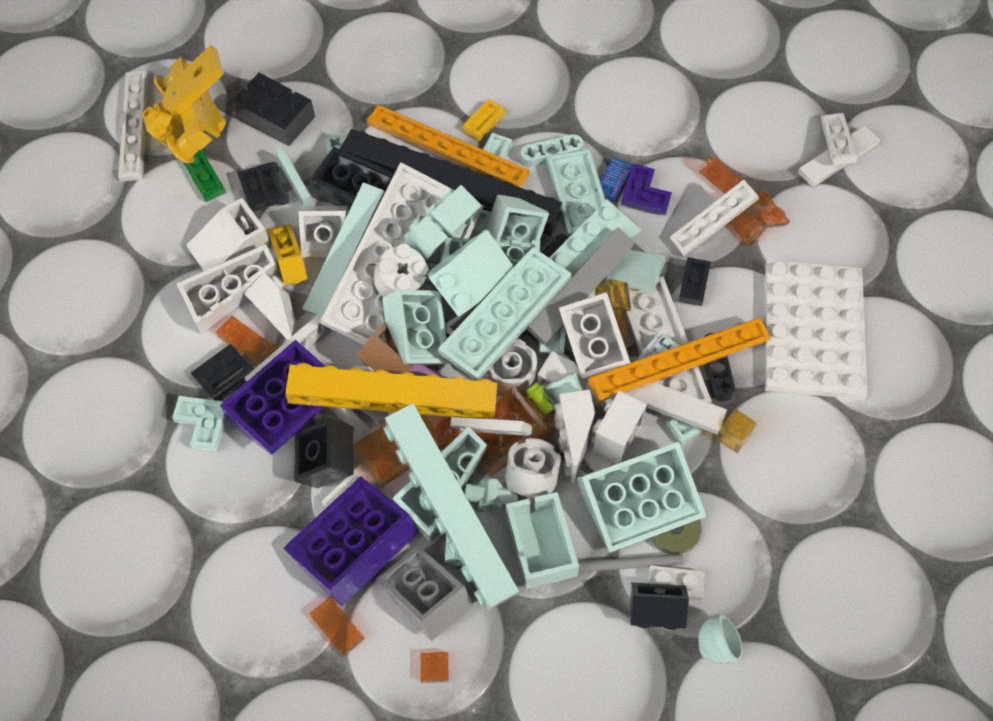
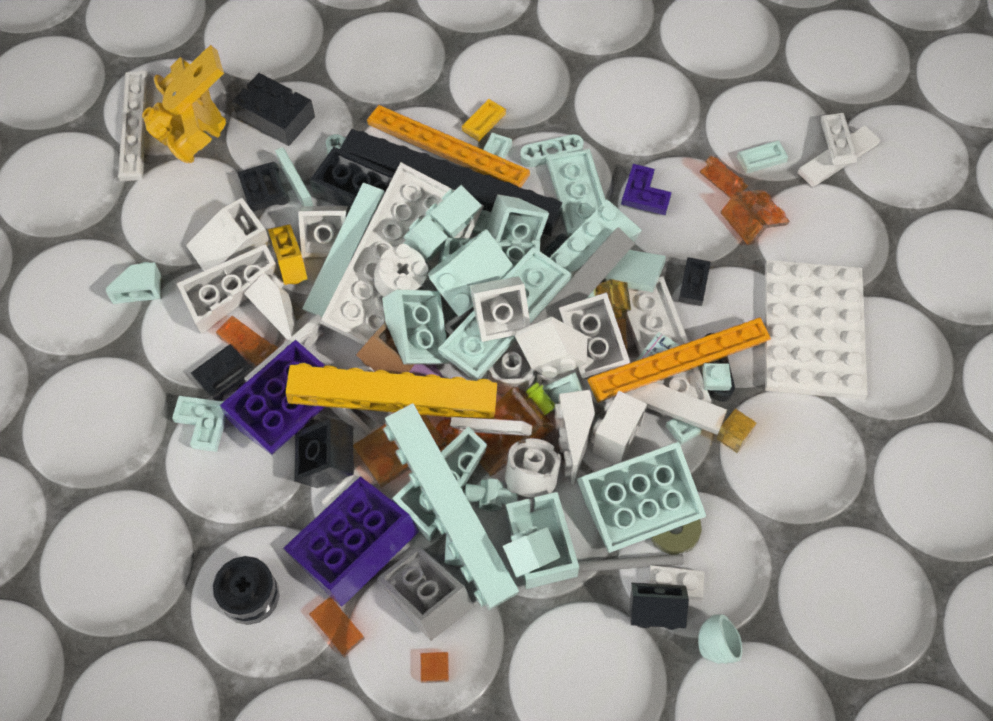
green tile [183,150,226,202] -> none
blue tile [595,157,633,202] -> none
white tile [669,180,759,256] -> none
none -> light aqua slope [106,262,161,304]
none -> black wheel [213,556,280,625]
none -> white slope [470,276,531,342]
none -> light aqua brick [503,526,560,577]
none -> white slope [515,317,588,378]
none -> light aqua plate [702,363,732,391]
none -> light aqua tile [737,140,788,174]

